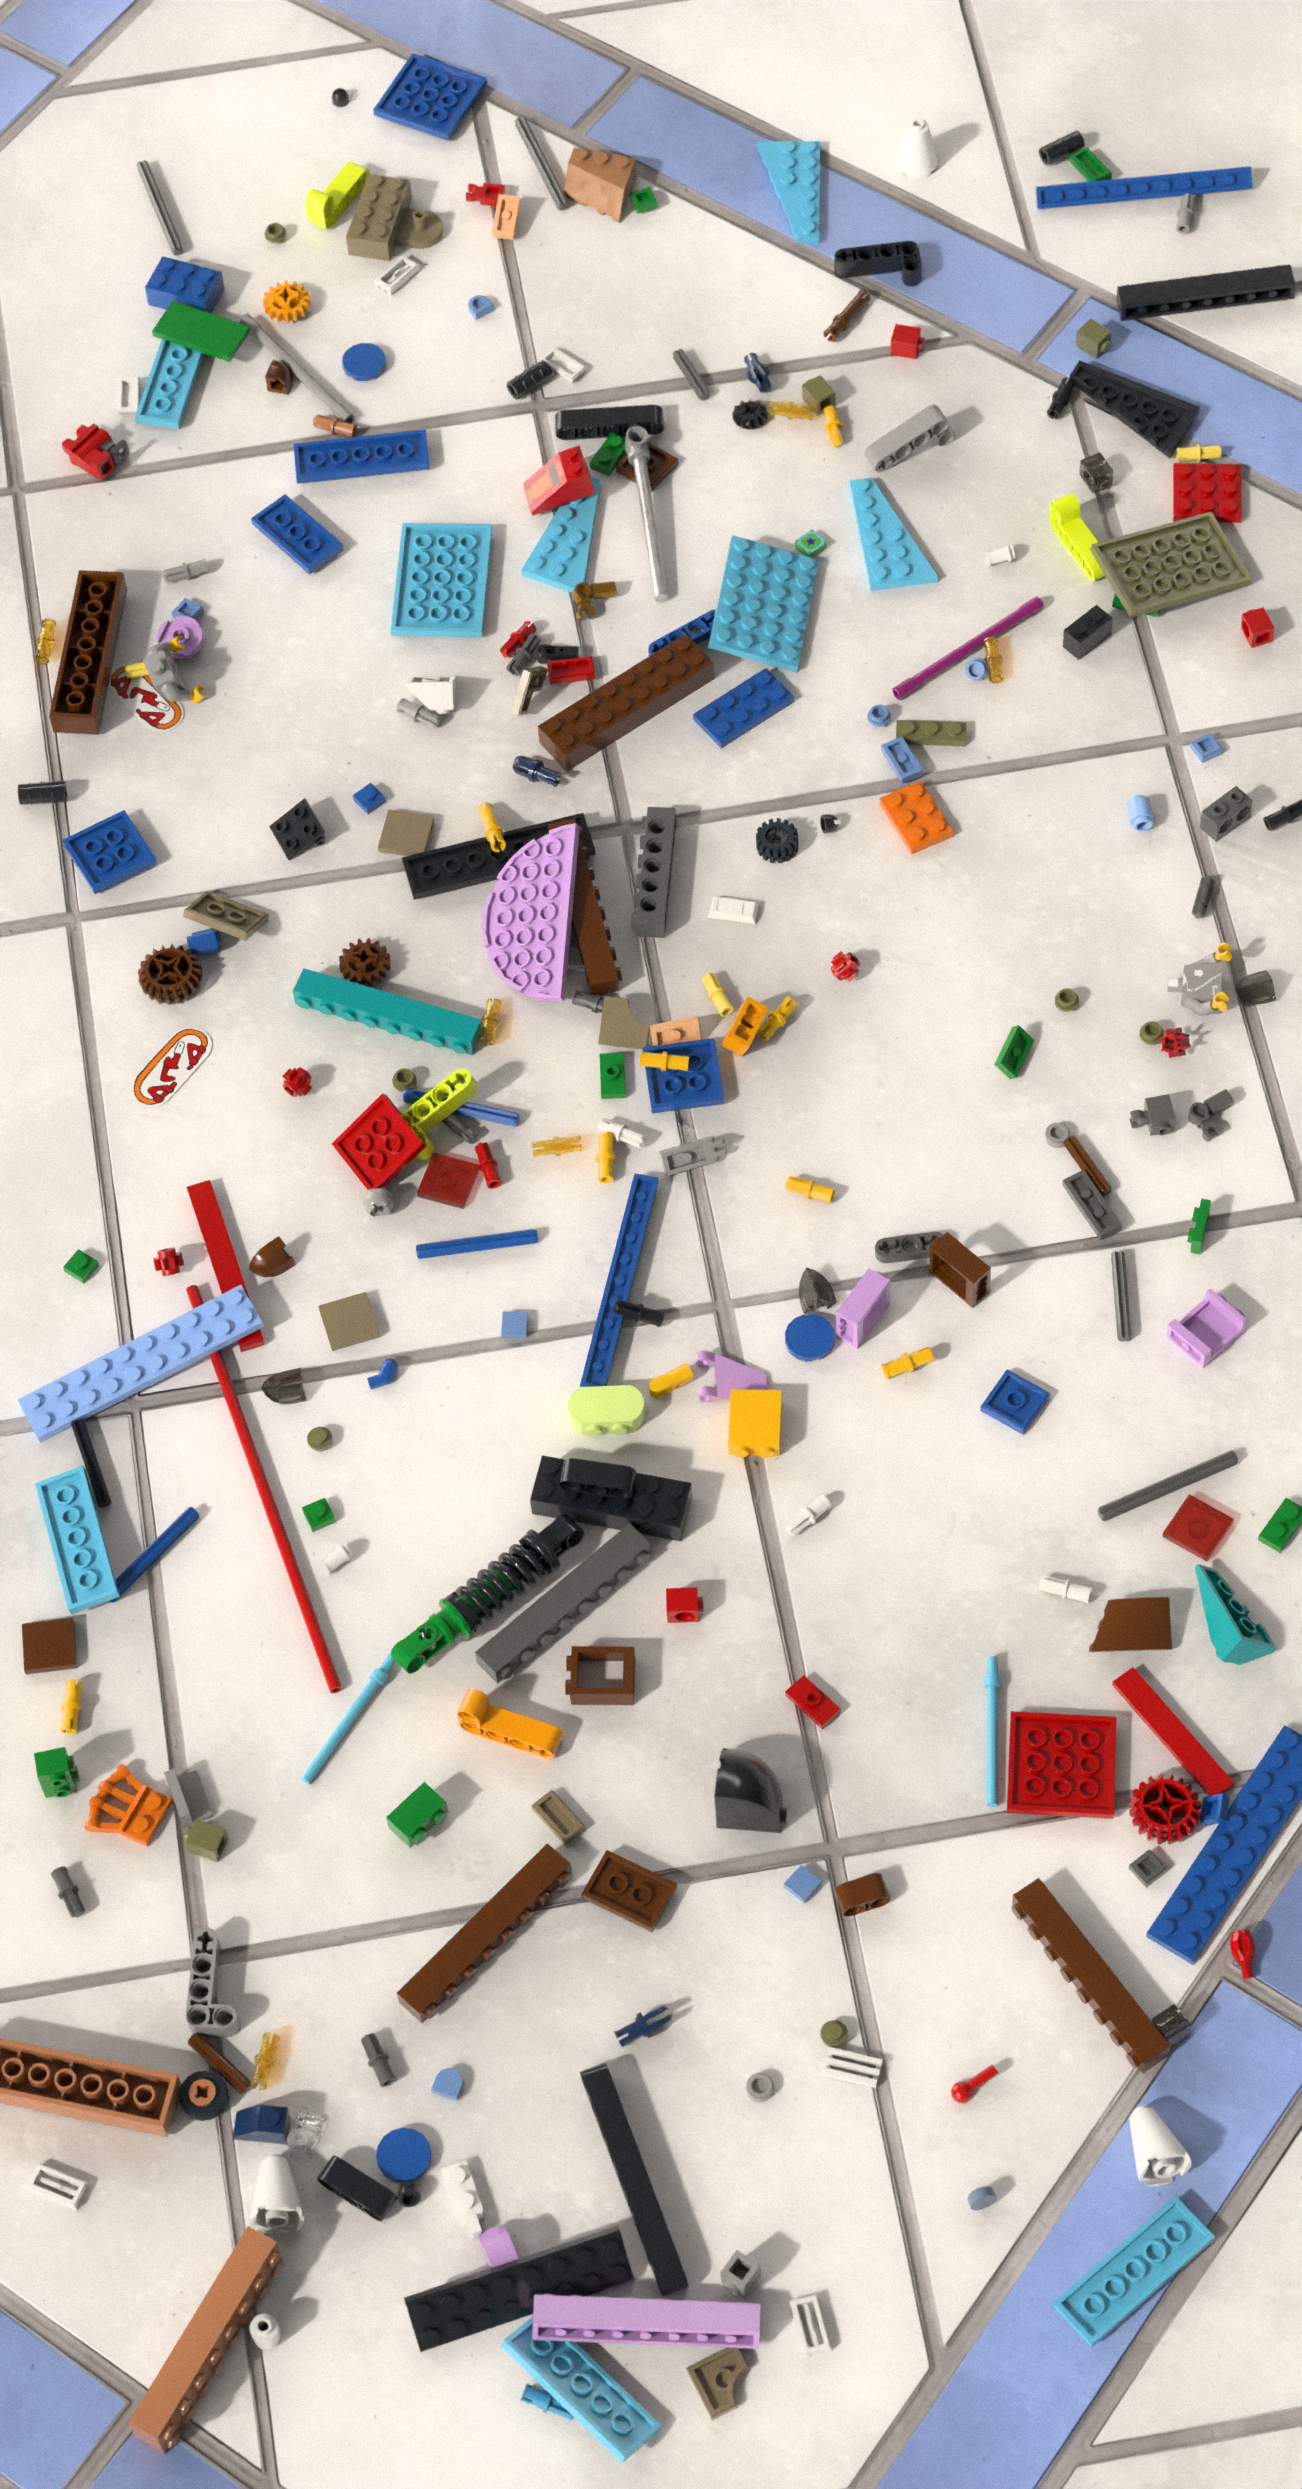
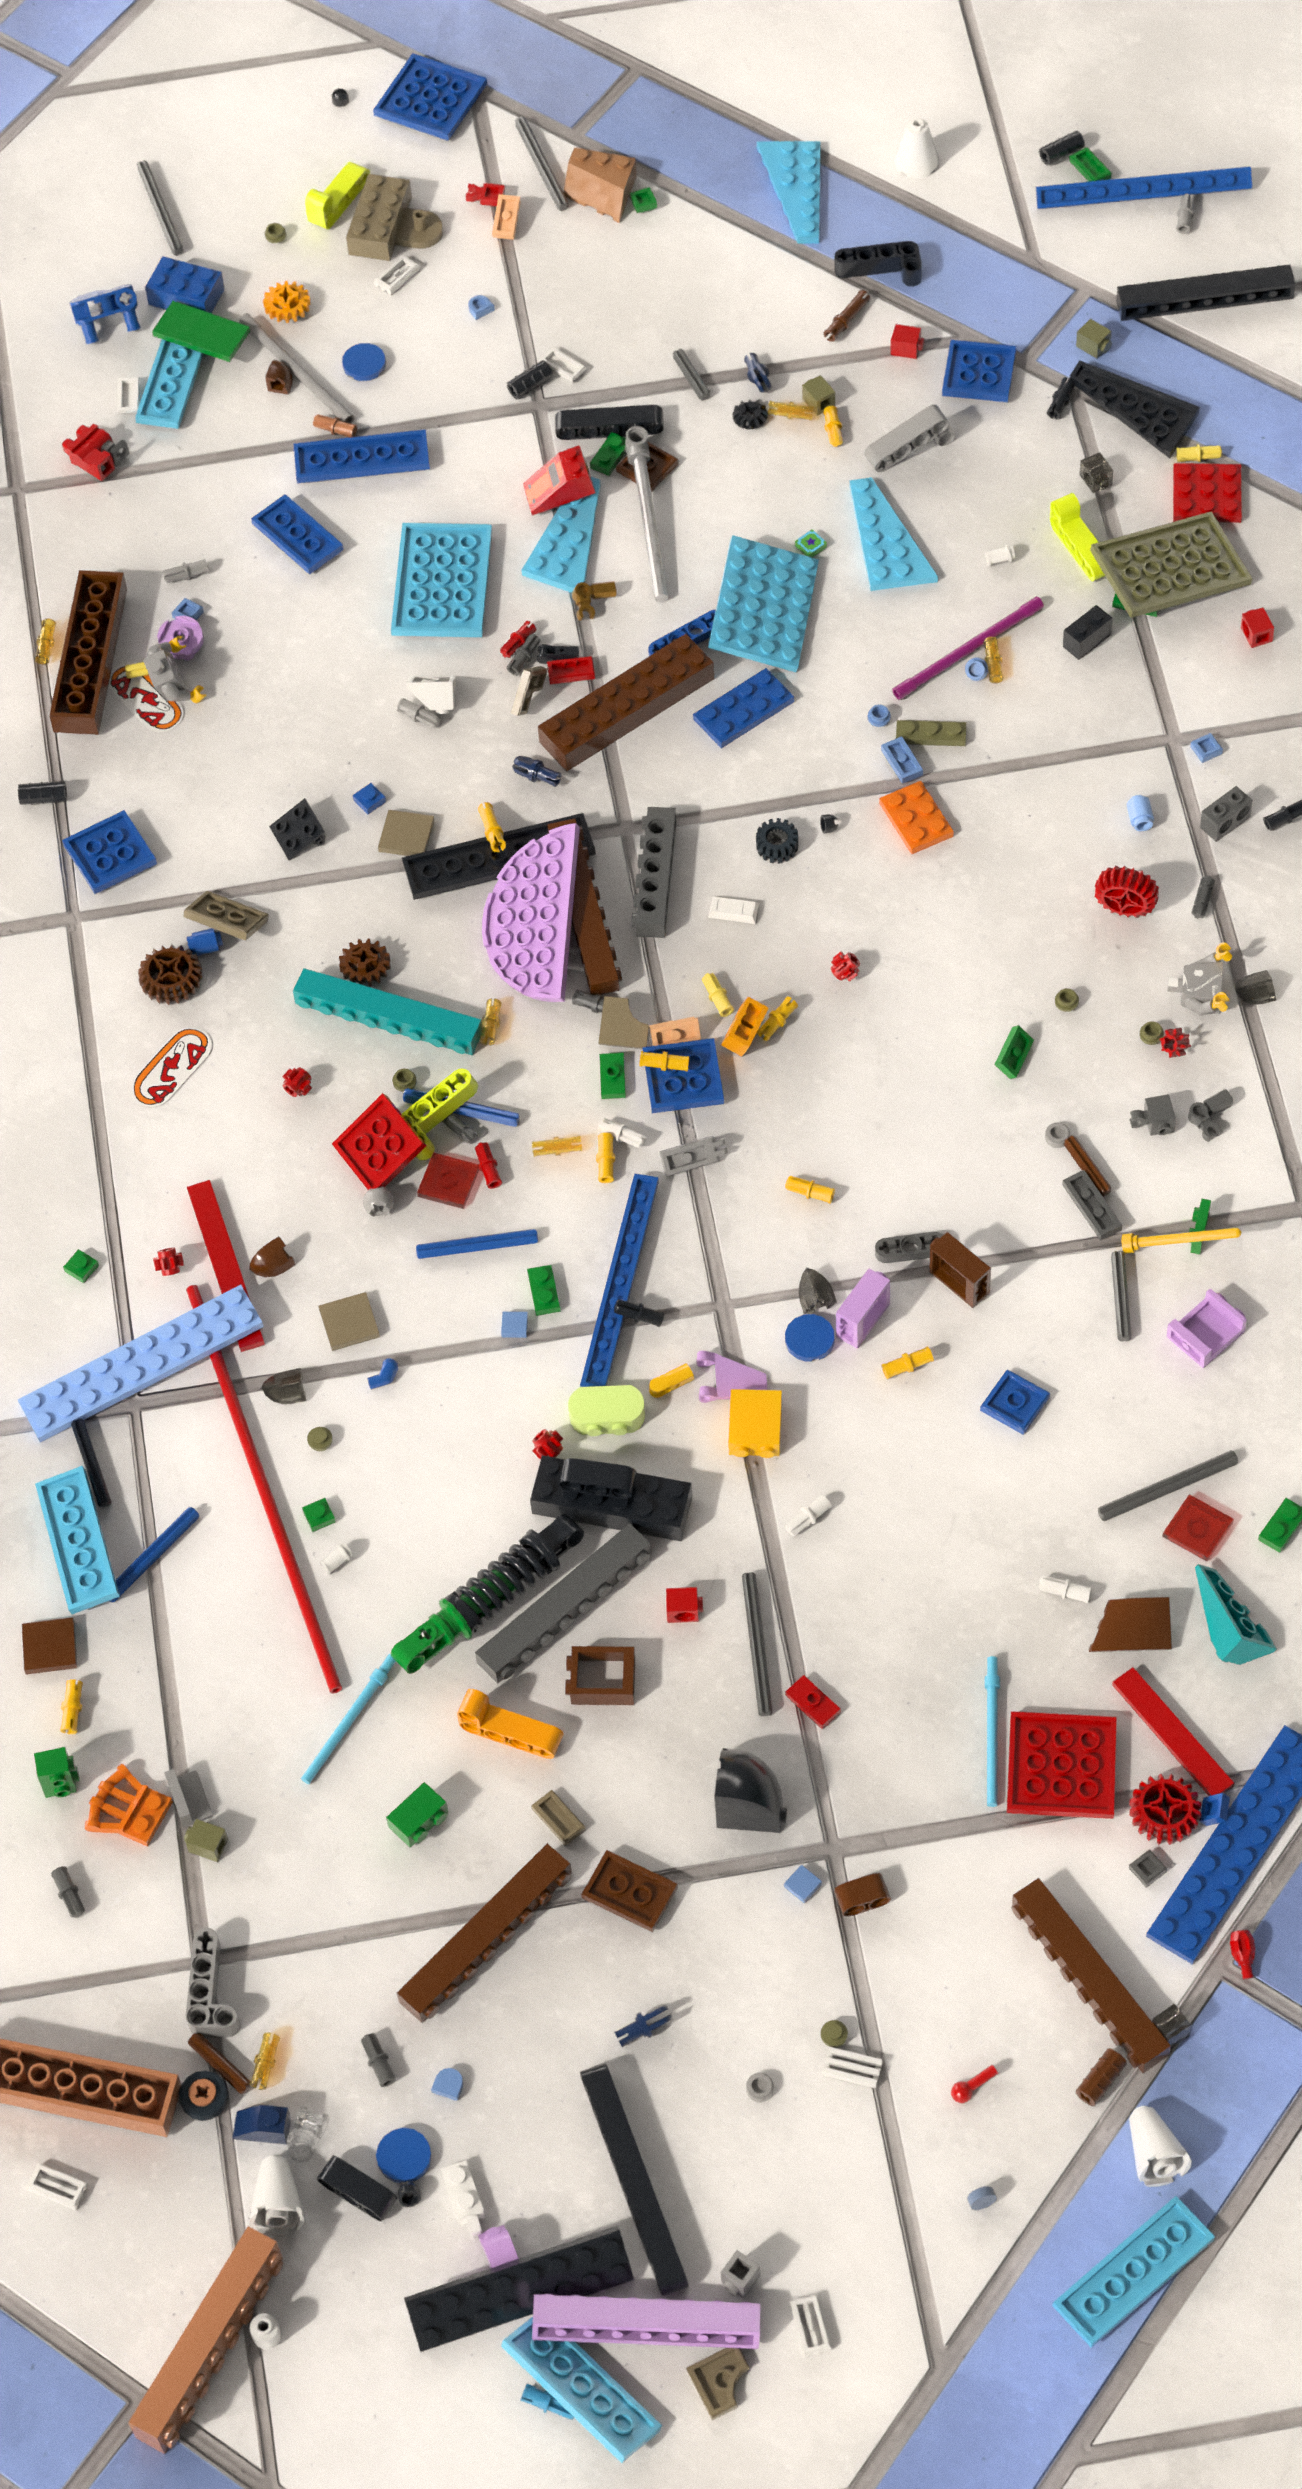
none -> blue piece [70,284,141,344]
none -> green plate [527,1265,560,1316]
none -> red gear [532,1429,563,1459]
none -> dark grey axle [742,1572,772,1717]
none -> blue plate [942,340,1016,402]
none -> reddish brown axle [1076,2048,1127,2107]
none -> red gear [1094,866,1159,918]
none -> yellow piece [1121,1228,1241,1254]

